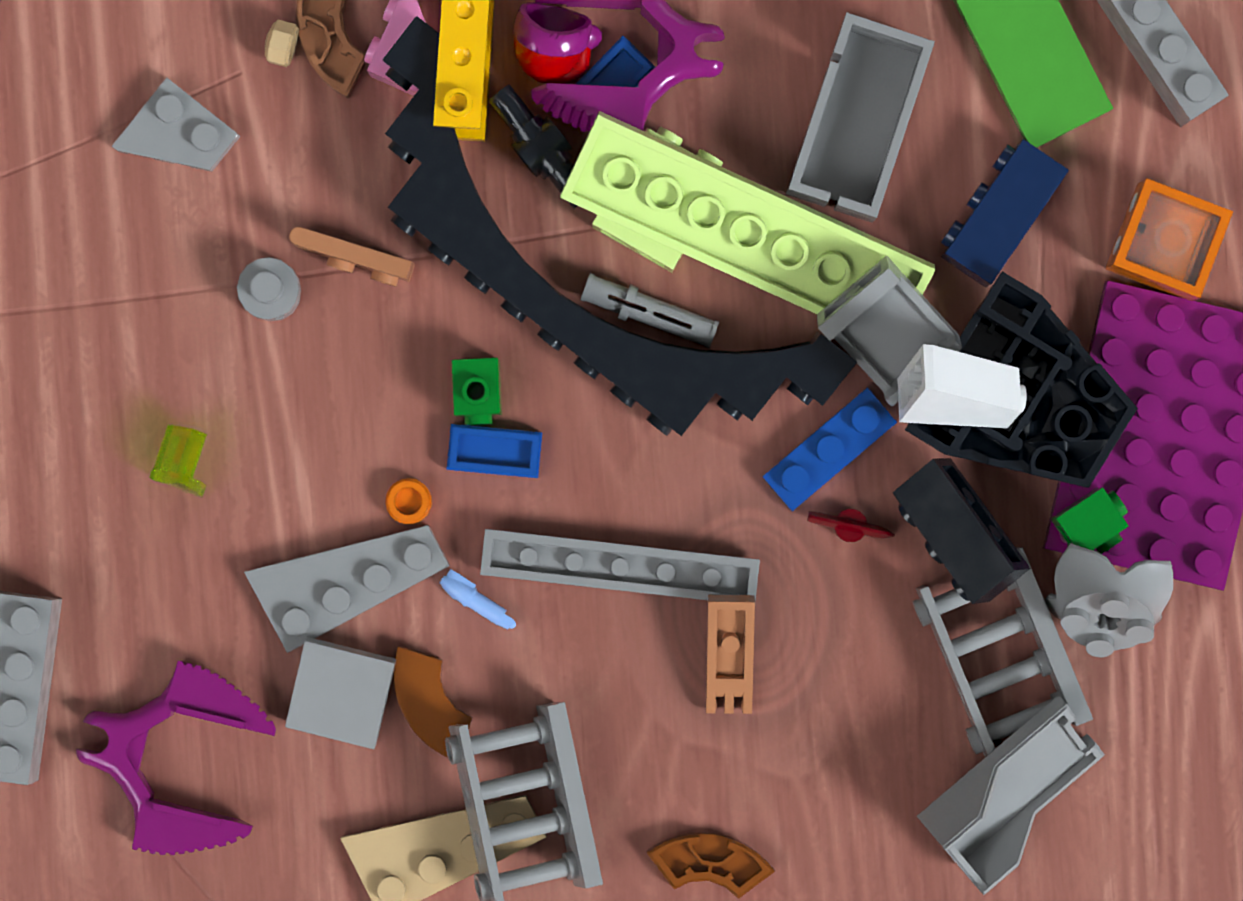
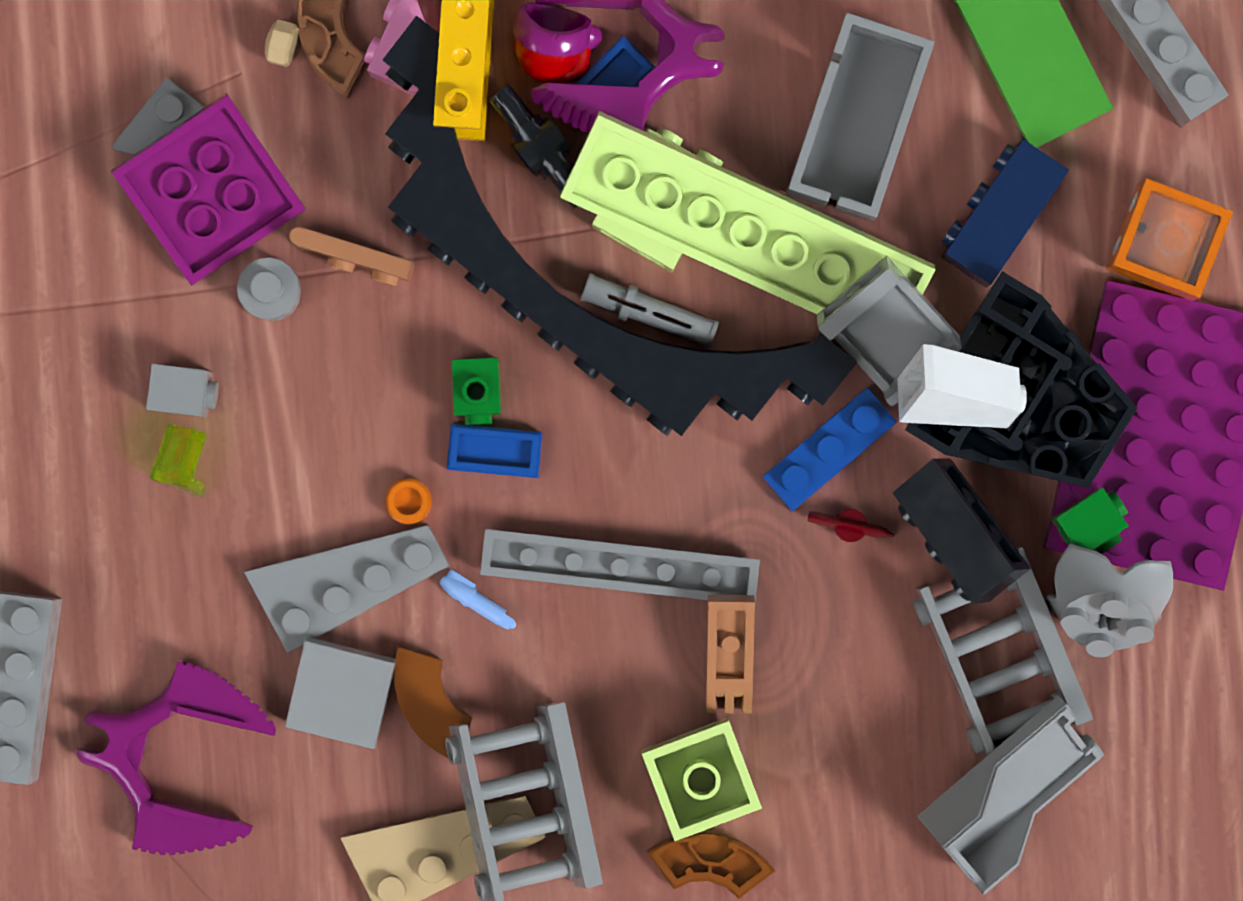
none -> magenta plate [111,93,306,286]
none -> light grey brick [146,364,219,418]
none -> yellowish green brick [641,717,762,841]

